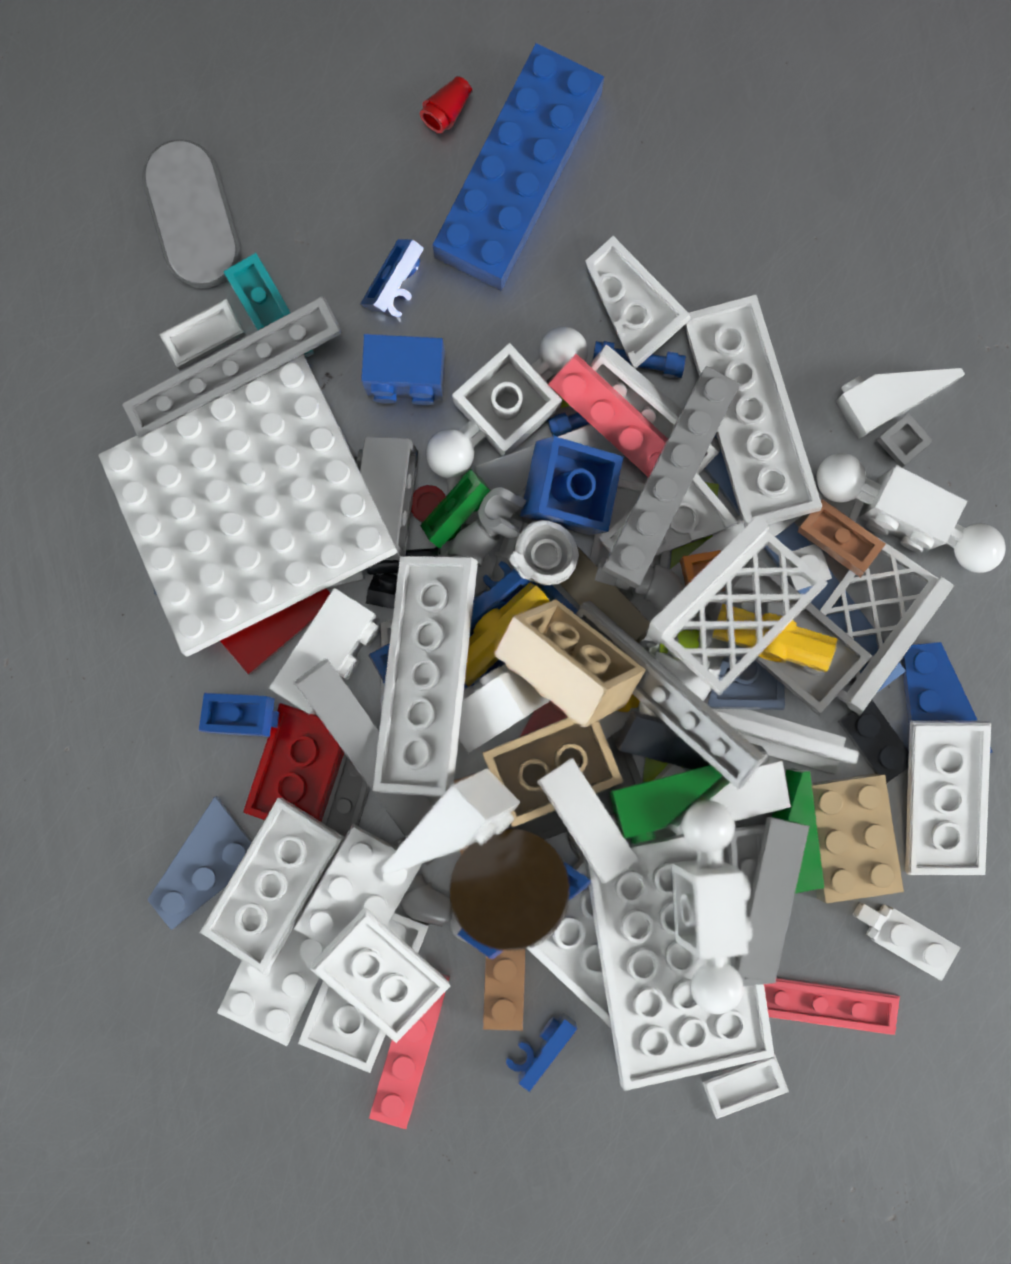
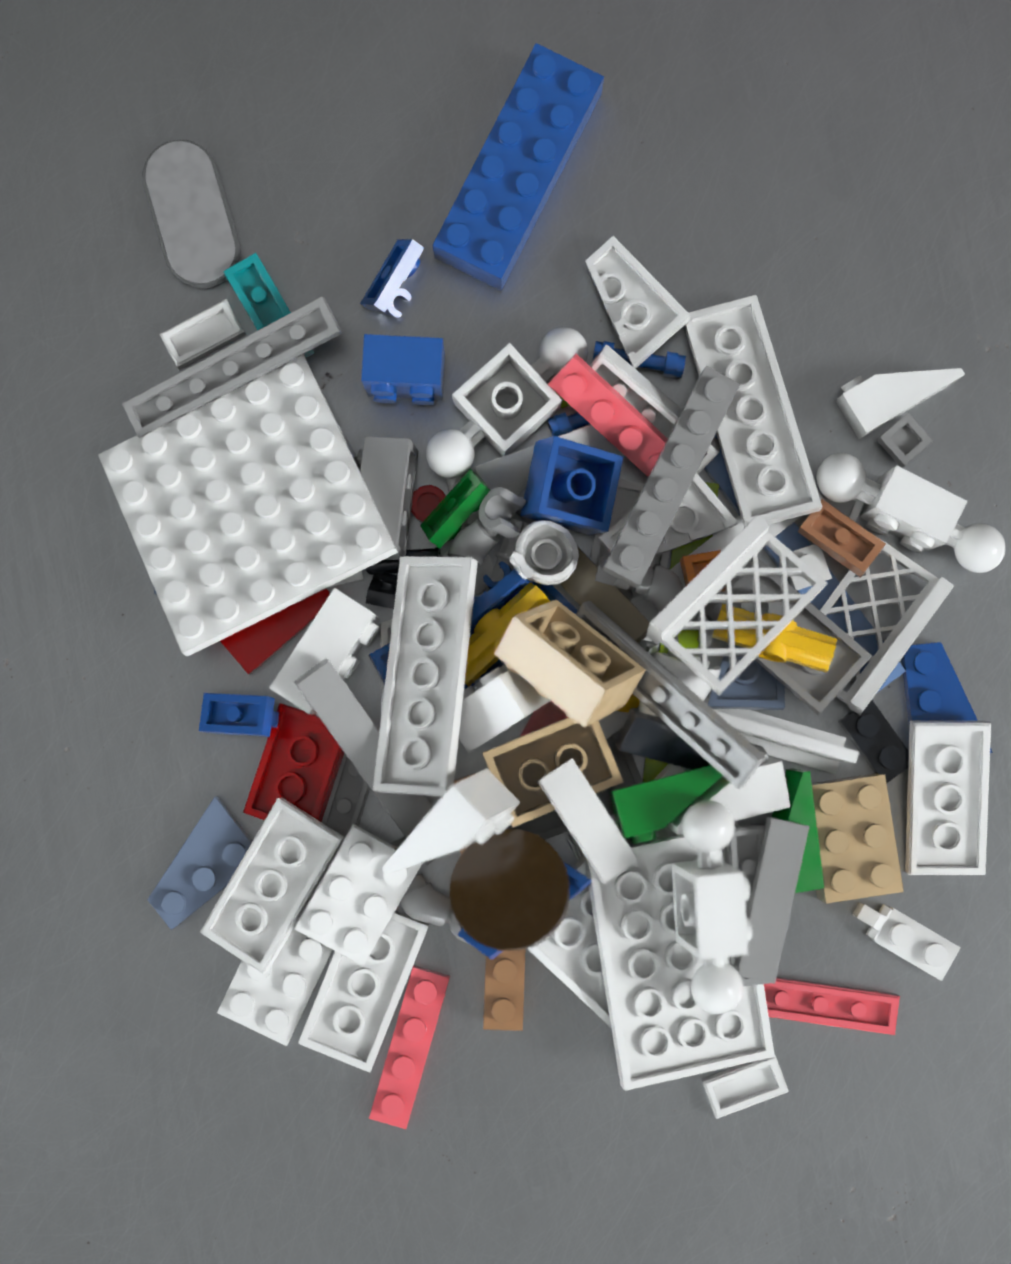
white tile [310,908,451,1043] -> none
red cone [420,76,473,133] -> none
blue plate [506,1013,577,1092] -> none

